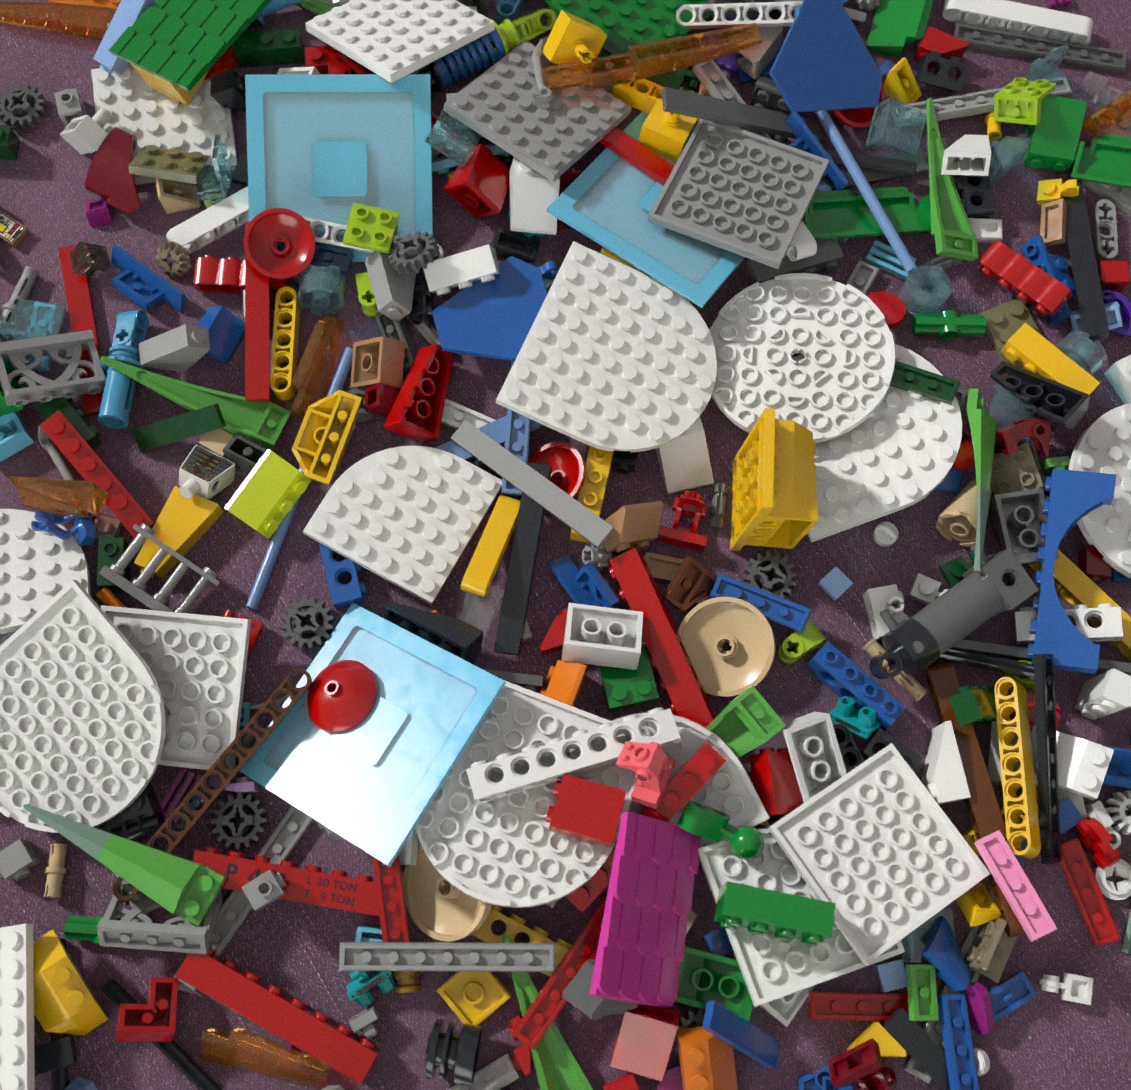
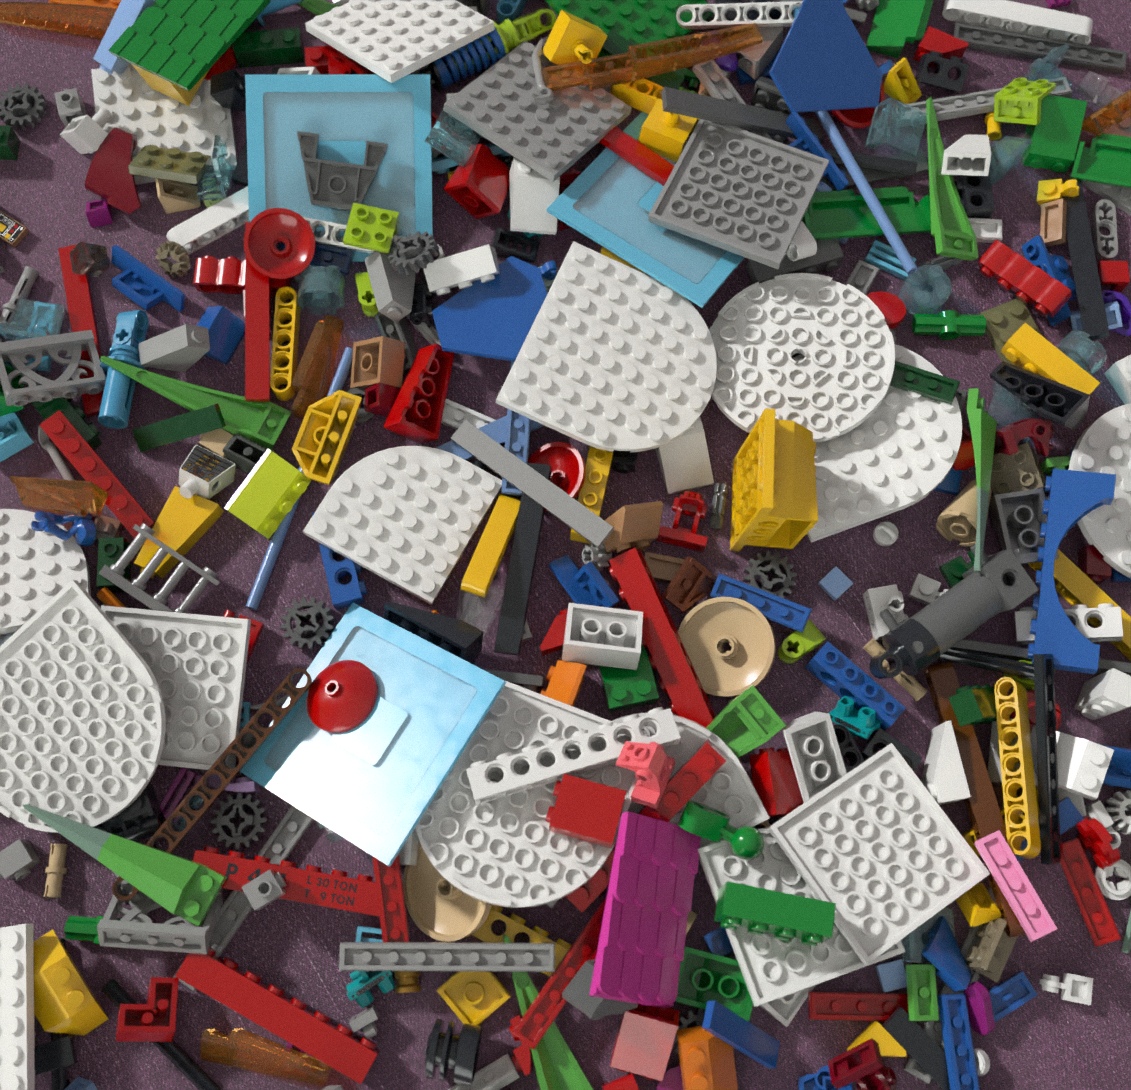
none -> dark grey wing [297,131,388,211]

